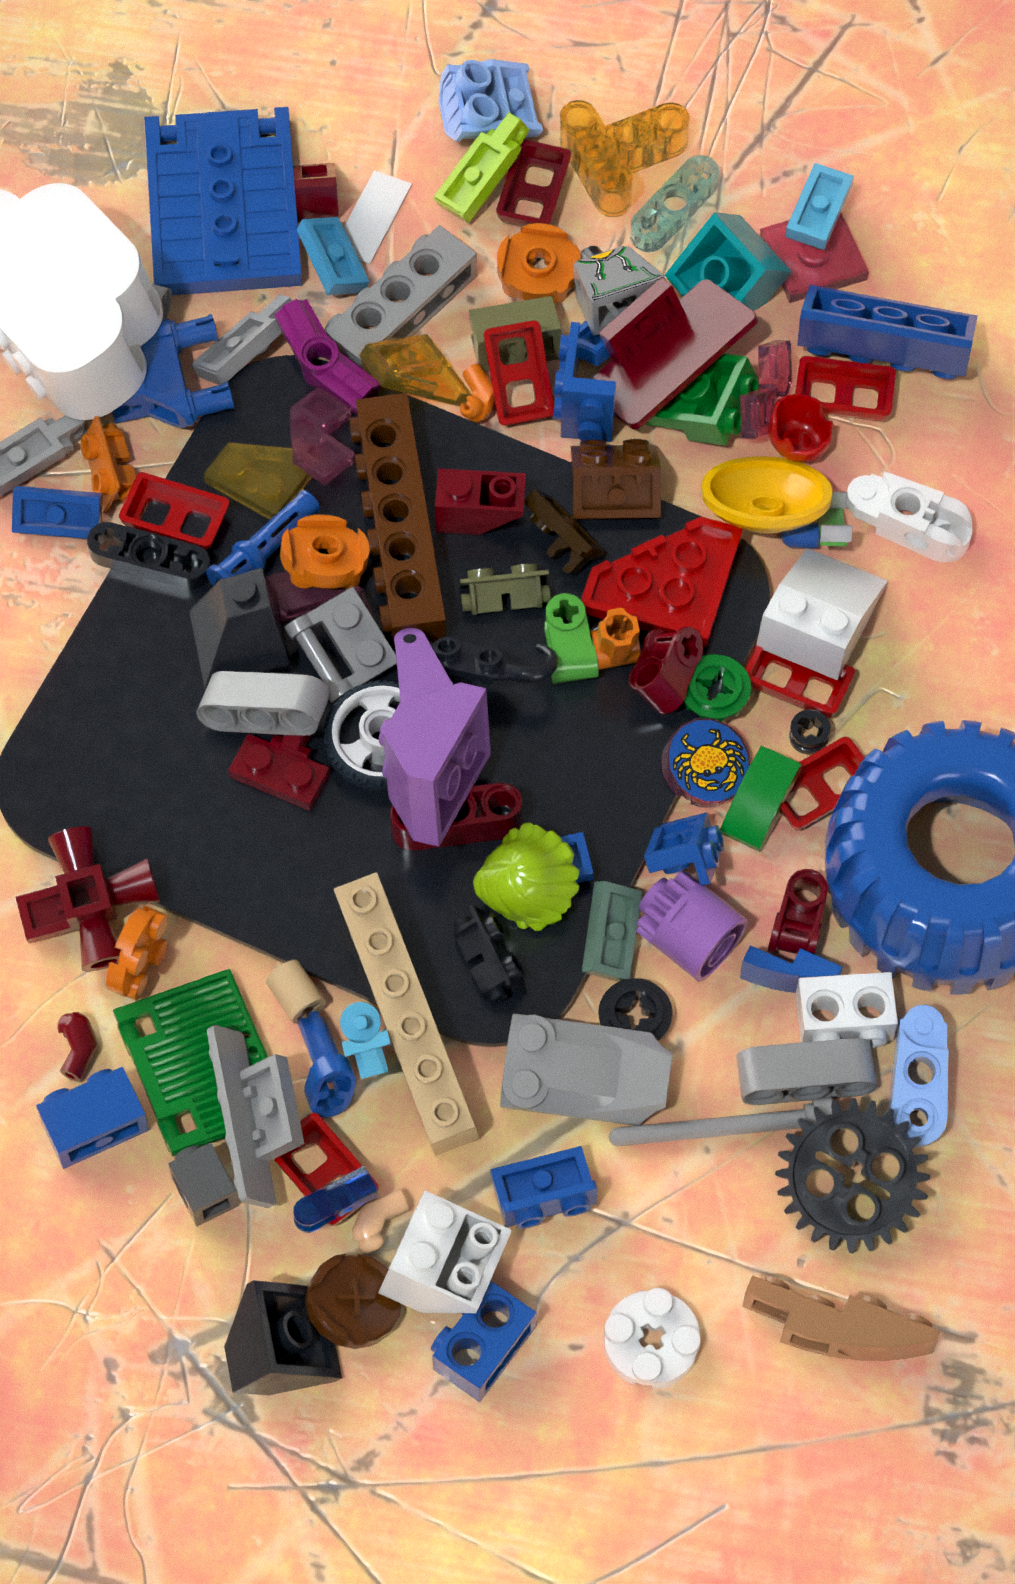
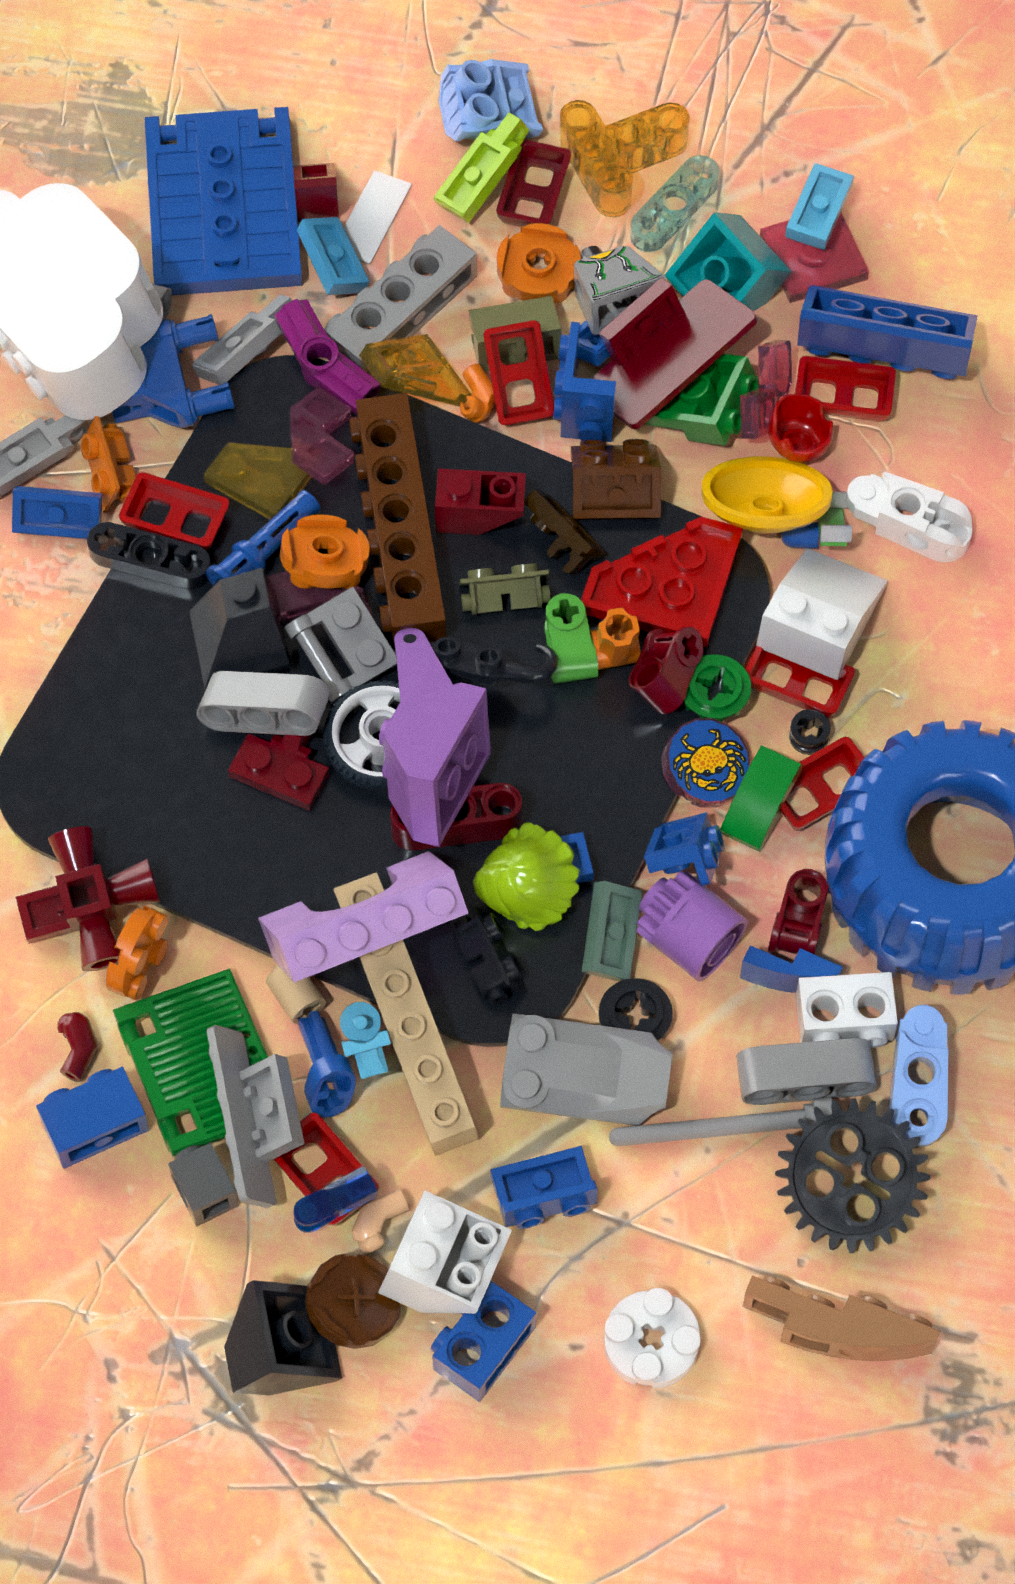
none -> lavender arch [258,851,468,982]

